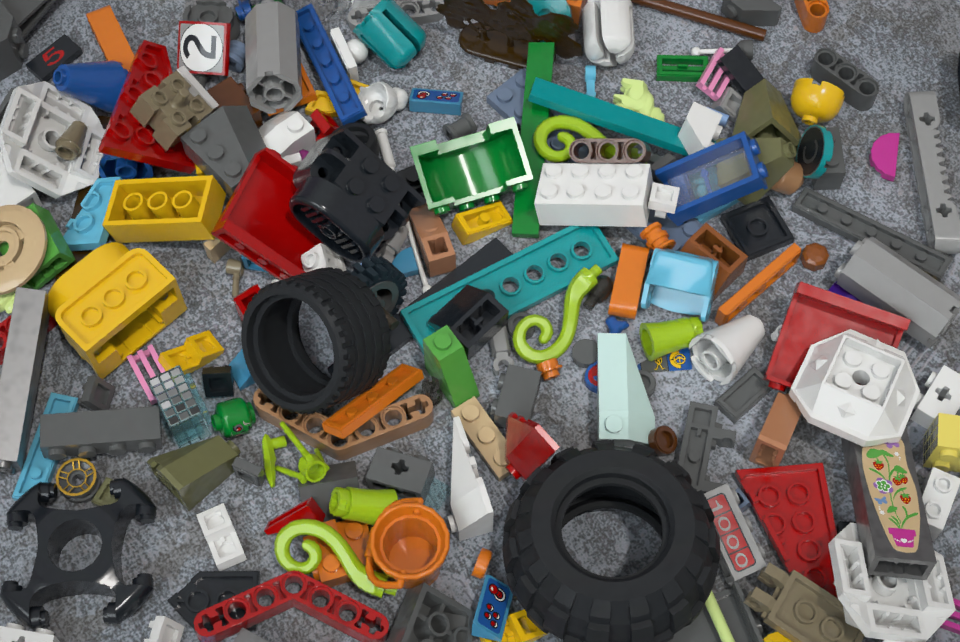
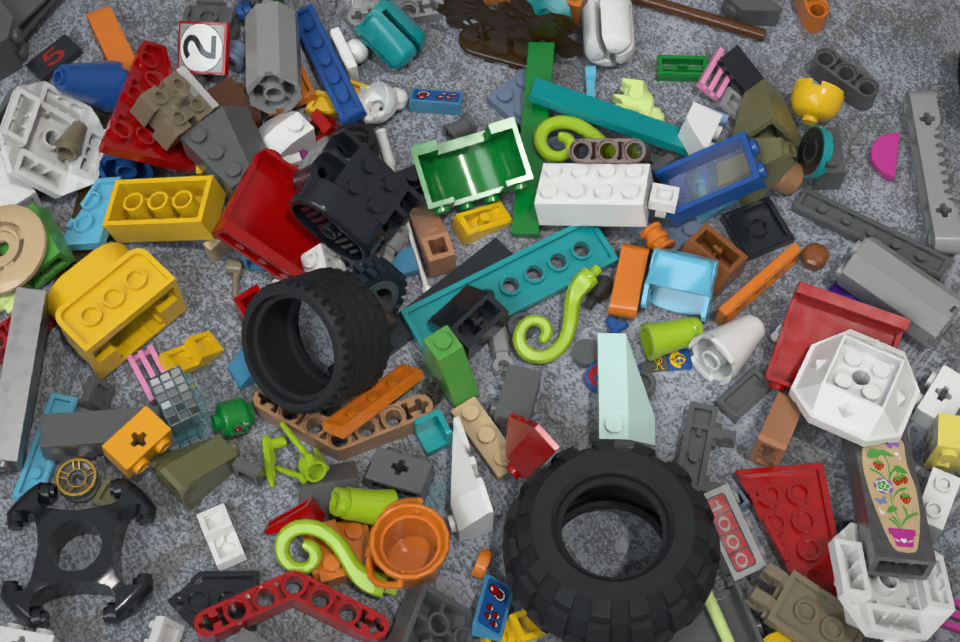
black tile [202,365,235,397] -> none
orange plate [536,358,563,381] -> none
reddish brown tile [648,426,677,456] -> none
hinge [691,40,753,60] -> none
none -> light orange brick [102,406,173,479]
none -> teal panel [413,408,453,457]

